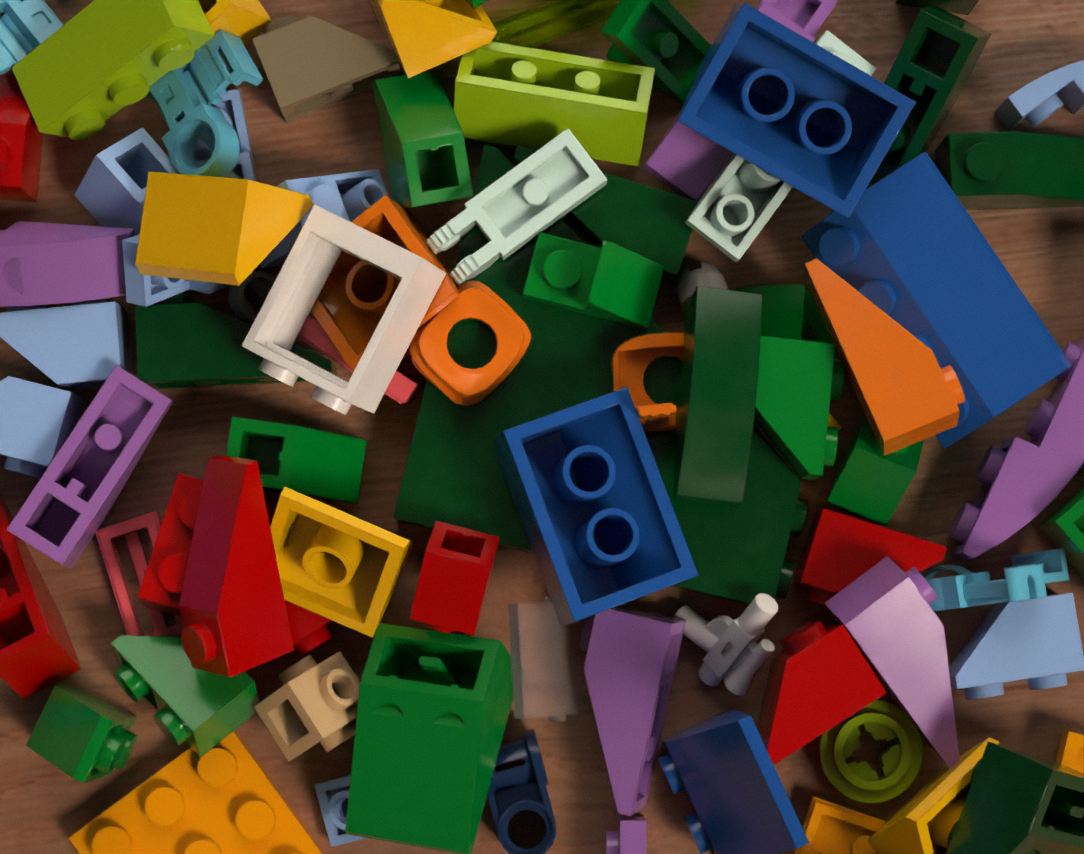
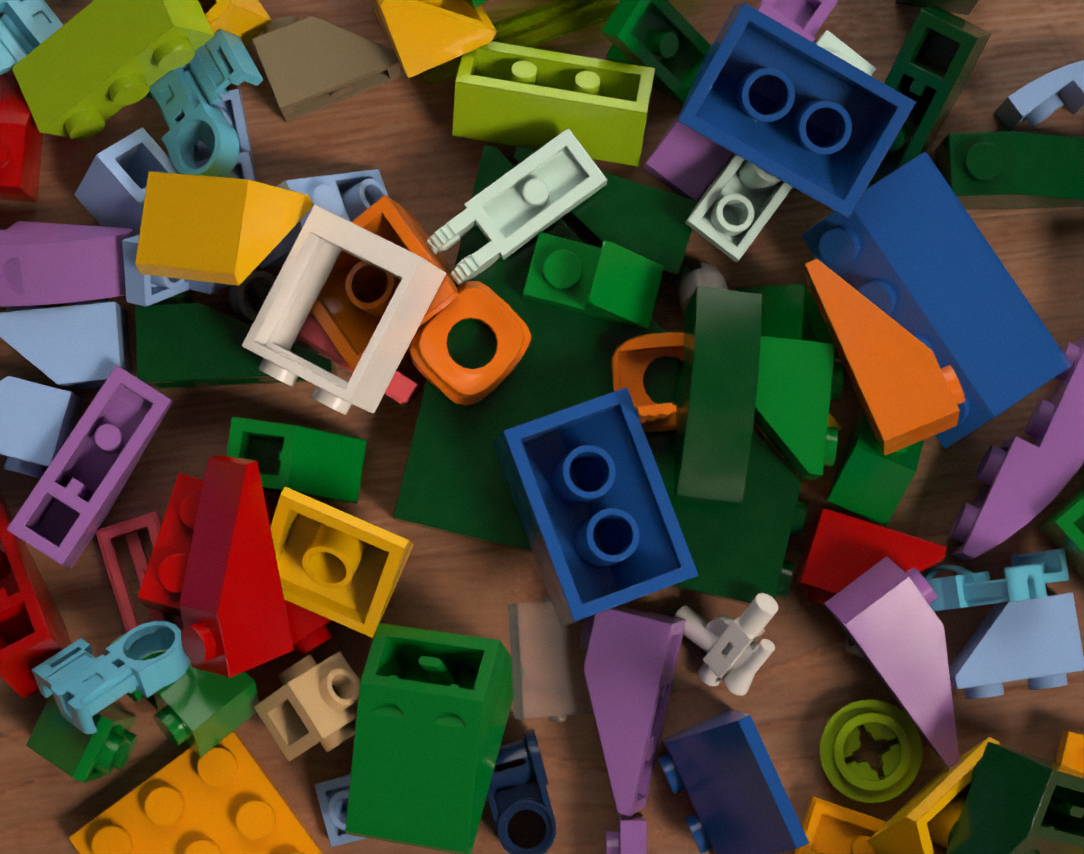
green slope [372,70,473,207] -> none
red slope [410,521,500,636] -> none
red slope [757,620,887,765] -> none
none -> medium azure piece [32,621,190,734]

